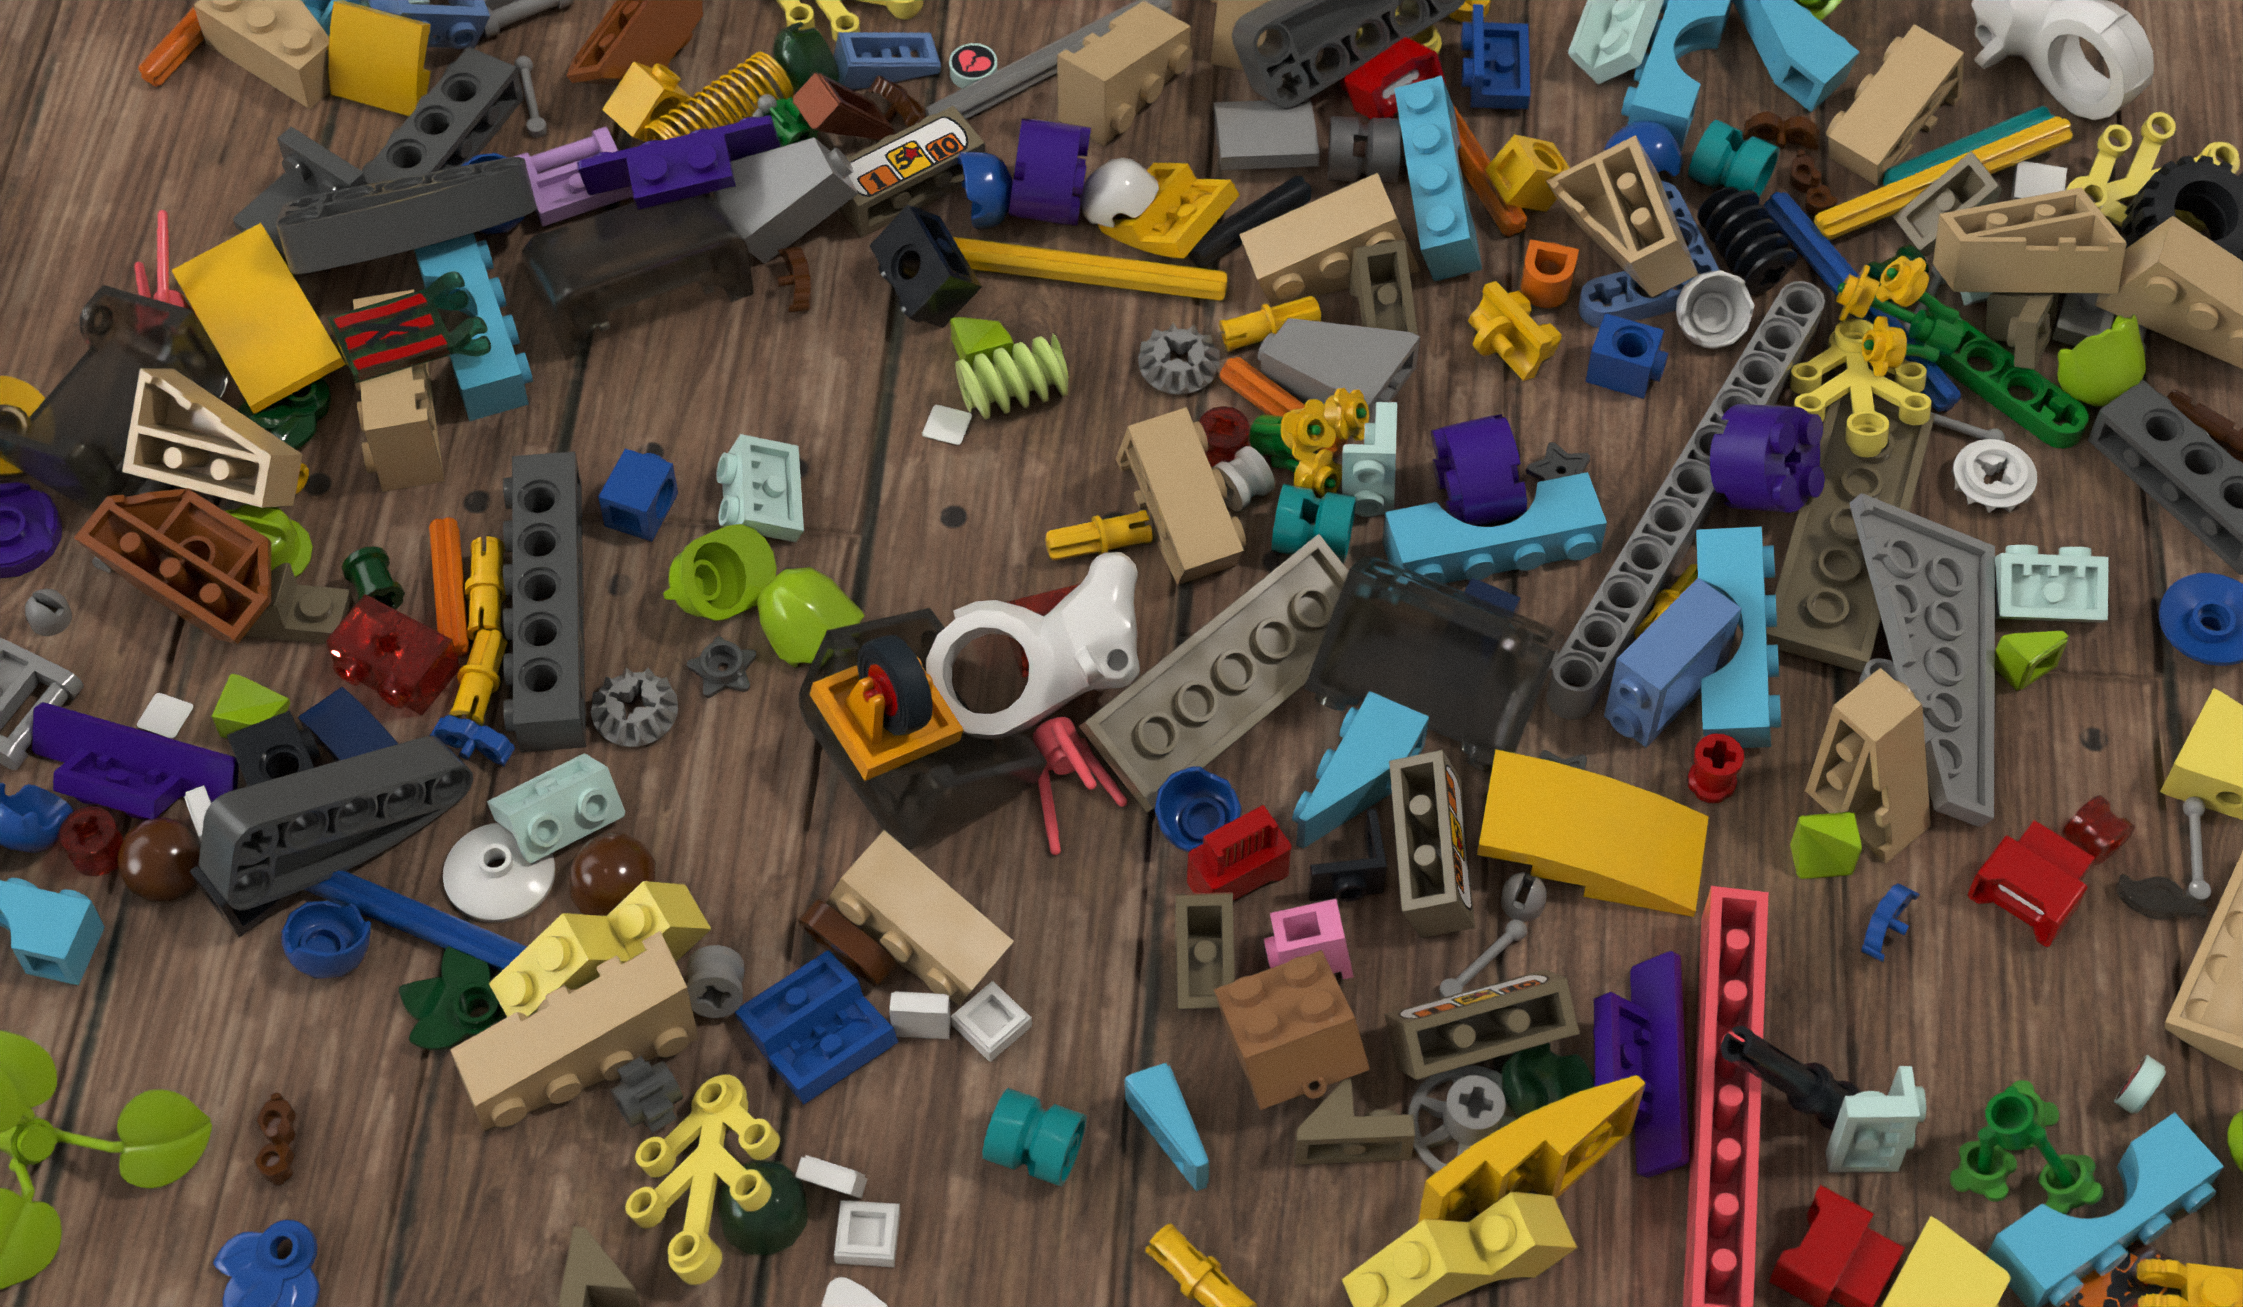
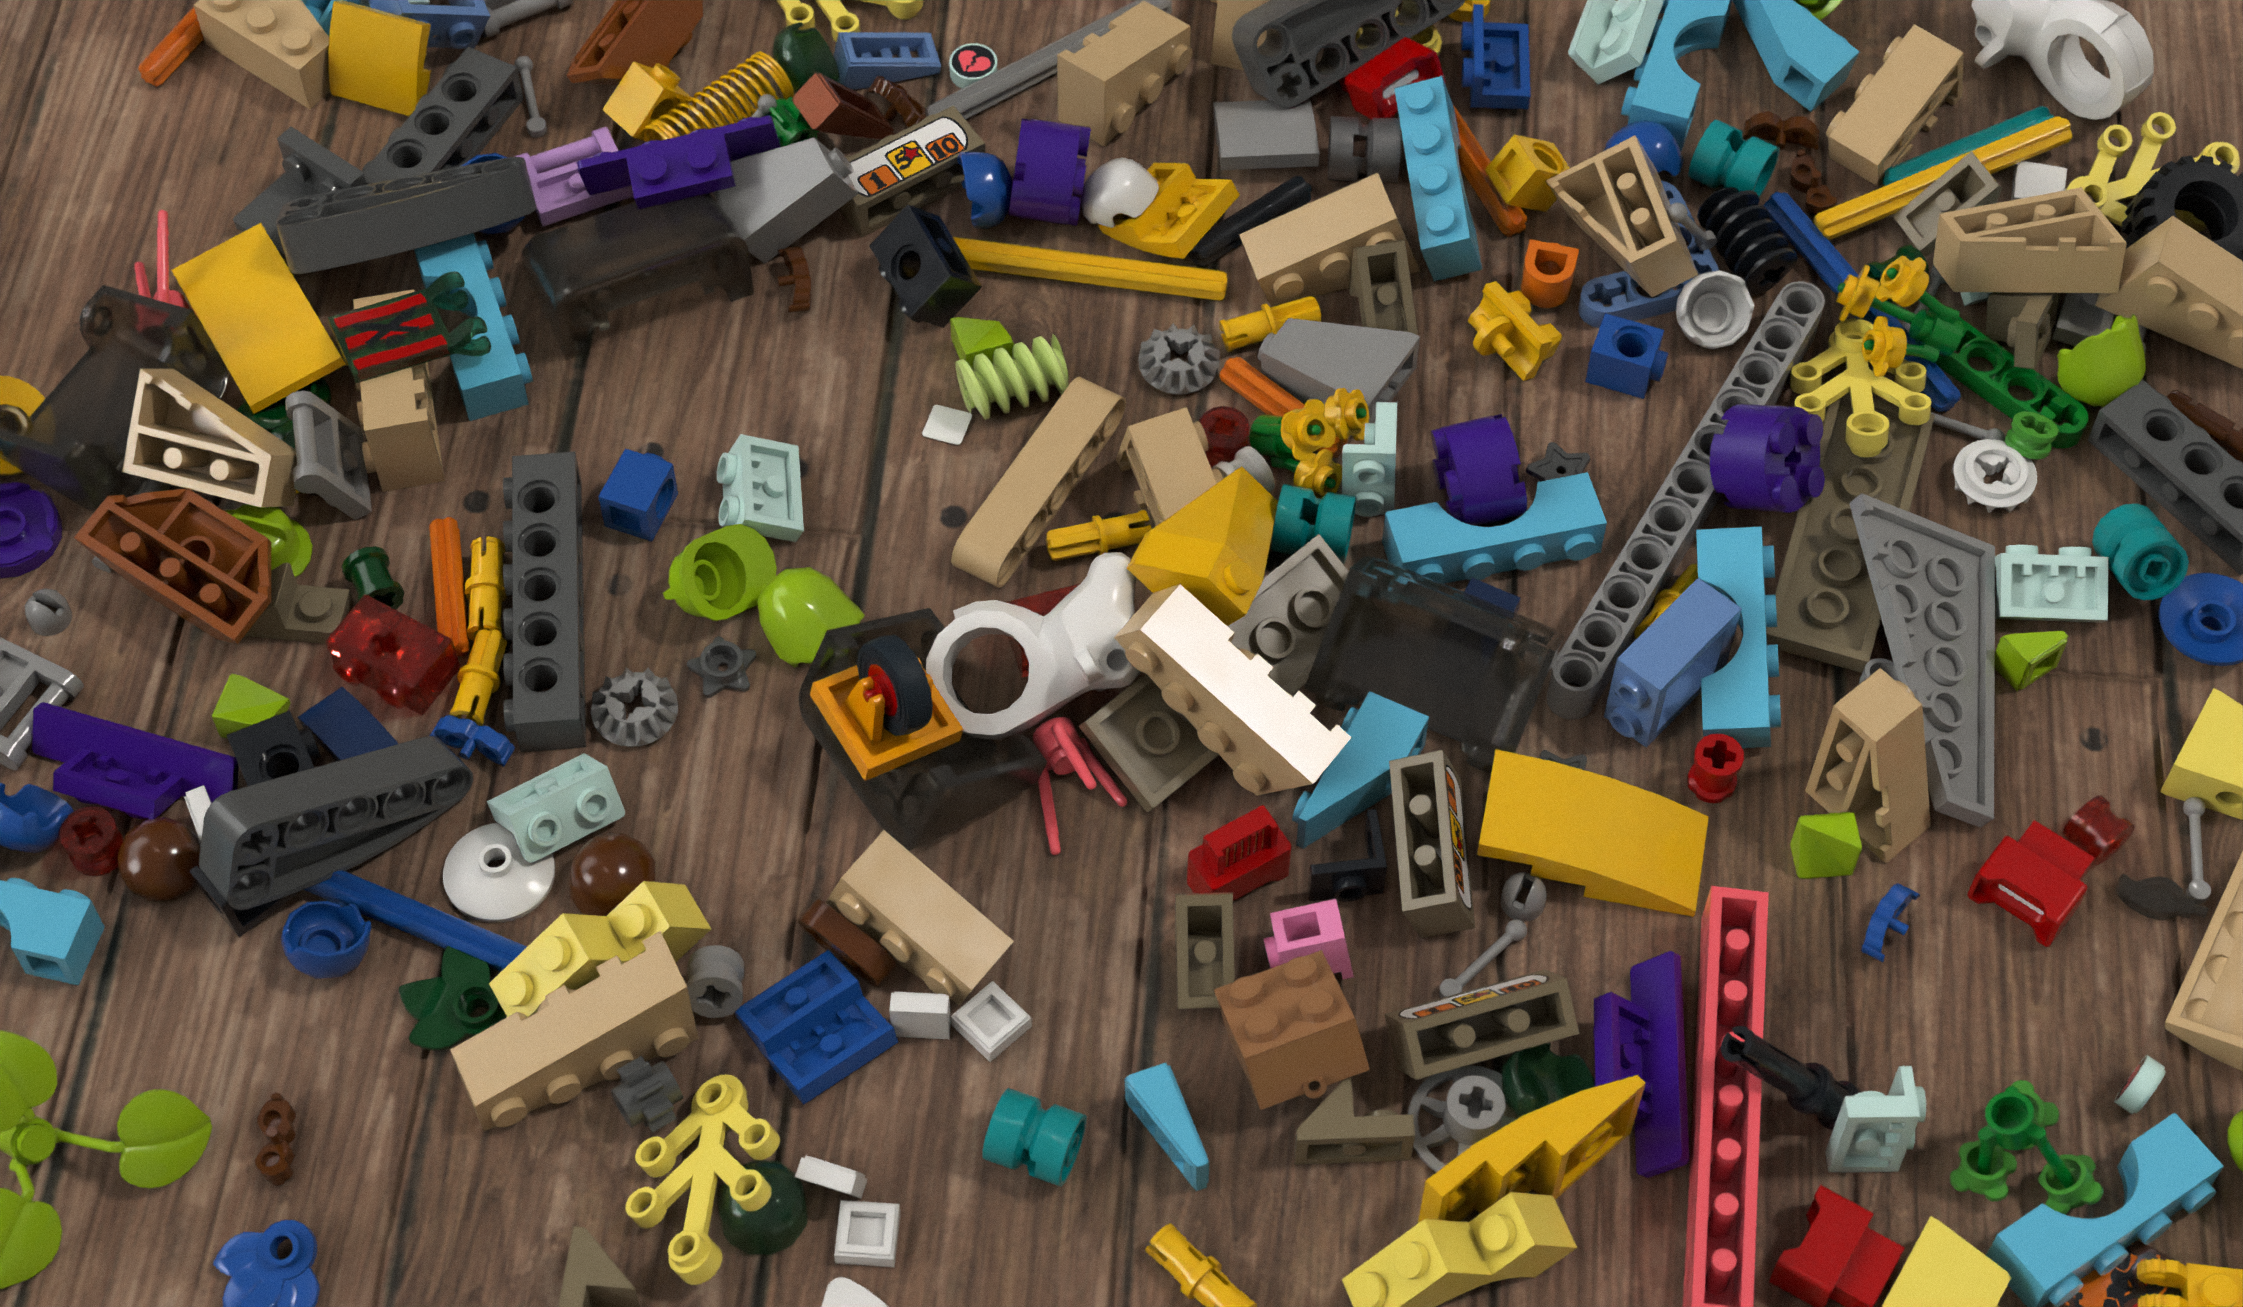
white sticker [137,693,193,739] -> none
blue hair [1155,766,1242,853] -> none
none -> light grey plate [285,391,372,520]
none -> tan beam [951,376,1126,588]
none -> wedge [1114,584,1352,796]
none -> yellow wedge [1127,466,1278,626]
none -> light grey hinge [1667,203,1717,251]
none -> bright green bush [2005,411,2059,460]
none -> teal wheel [2092,503,2189,600]

